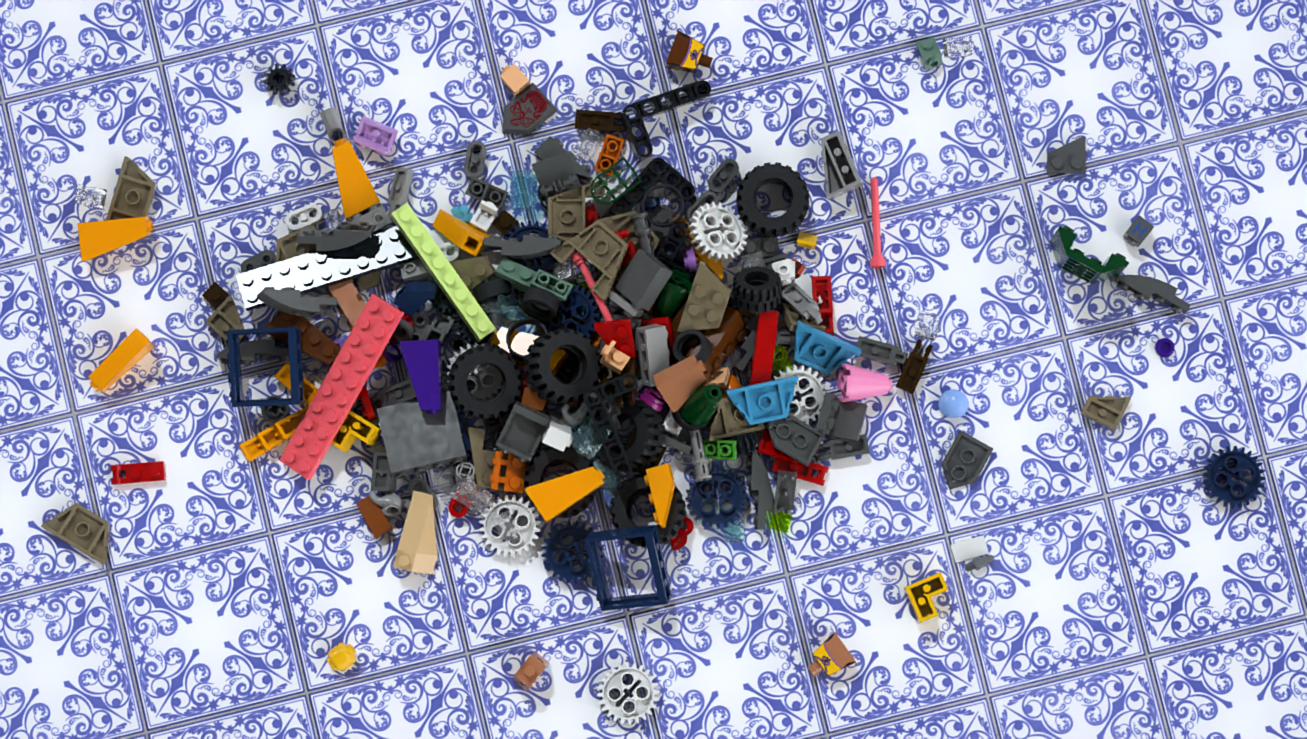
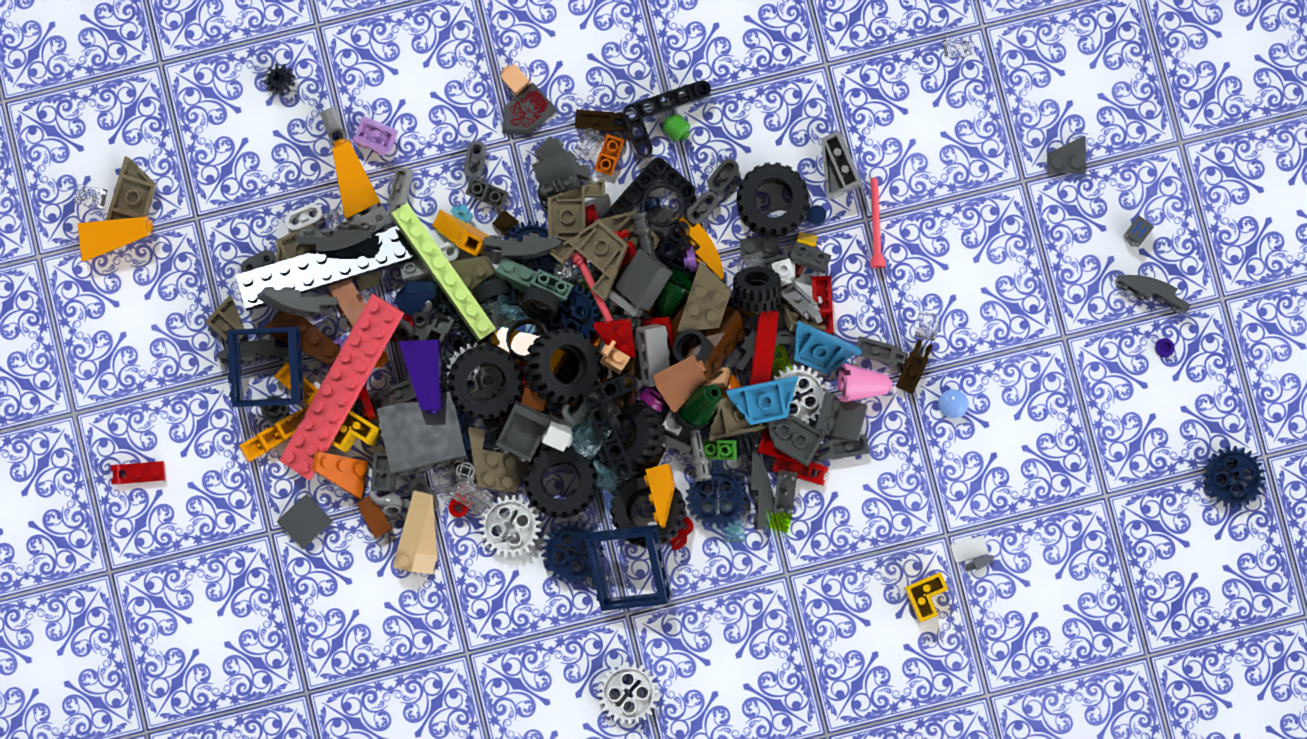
dark tan wing [41,503,110,565] -> none
light orange slope [88,328,155,393] -> none
dark brown plate [202,282,229,309] -> none
yellow head [327,642,356,671] -> none
dark purple tile [383,343,403,363] -> none
white bracket [469,200,498,233] -> none
orange plate [489,451,527,493] -> none
clear light blue bracket [510,169,538,210] -> none
nougat torso [512,651,550,692] -> none
light orange slope [524,466,605,523] -> none
dark green window [590,157,642,205] -> none
reddish brown torso [666,31,713,73] -> none
white gear [688,202,748,262] -> none
nougat torso [807,632,856,676] -> none
sand green bracket [916,36,943,70] -> none
dark grey tile [942,430,994,490] -> none
dark green slope [1050,226,1129,284] -> none
dark tan wing [1080,396,1131,431] -> none
none -> dark grey slope [277,494,333,550]
none -> orange wing [312,451,368,499]
none -> bright green head [662,114,690,142]
none -> dark grey bracket [790,242,832,274]
none -> dark blue tile [807,205,826,225]

